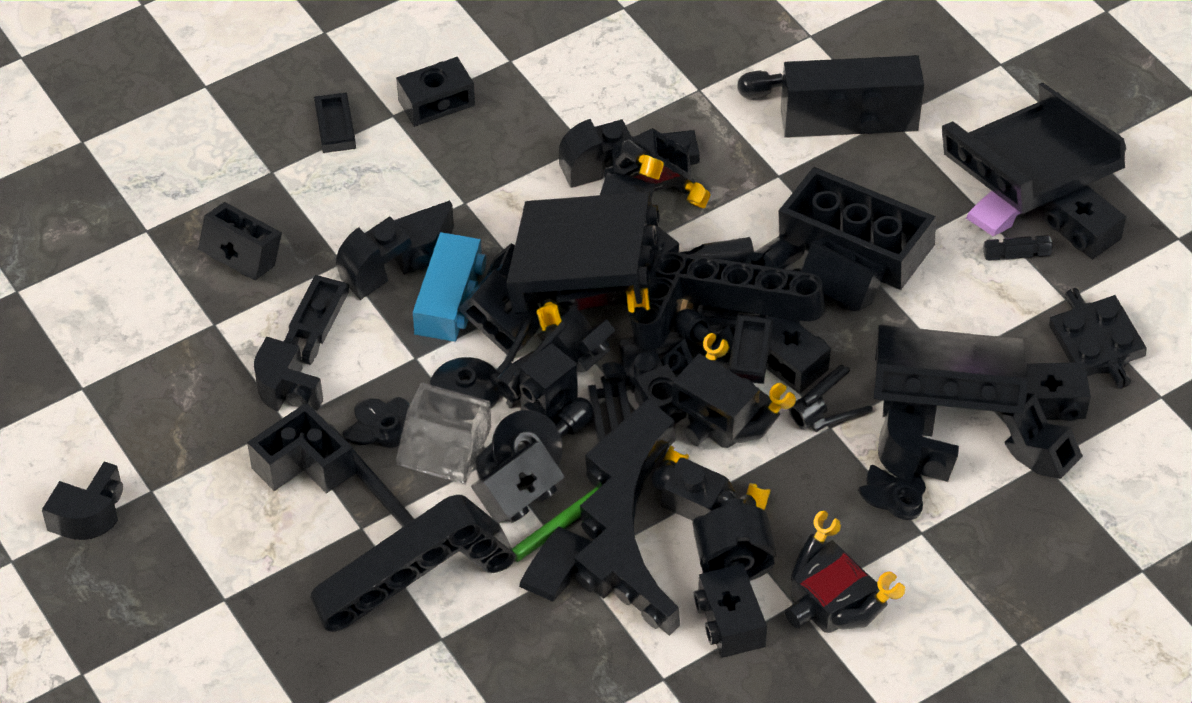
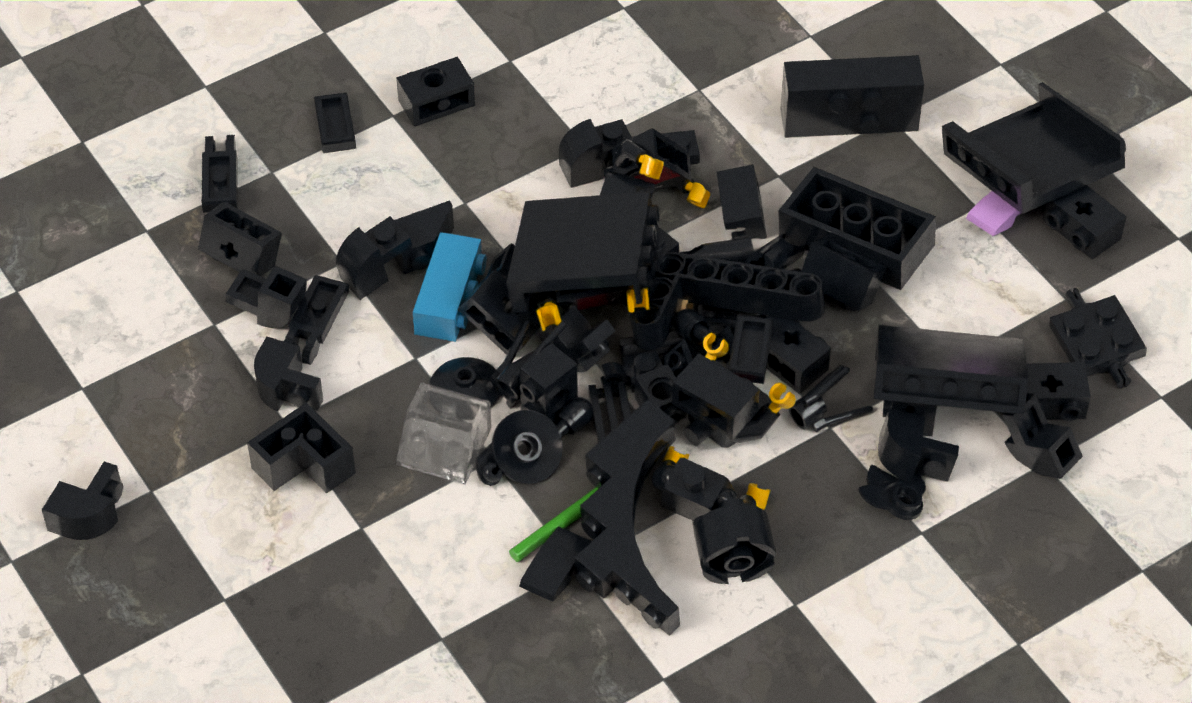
black beam [310,495,516,632] -> none
black bar [329,424,415,527] -> none
black plate [342,397,411,448] -> none
black brick [471,440,565,523] -> none
black brick [693,564,767,658] -> none
black cylinder [737,70,783,99] -> none
torso [785,511,905,633] -> none
black axle [983,235,1053,261] -> none
none -> black hinge [201,135,238,213]
none -> black brick [225,266,307,328]
none -> black hinge [717,164,767,239]

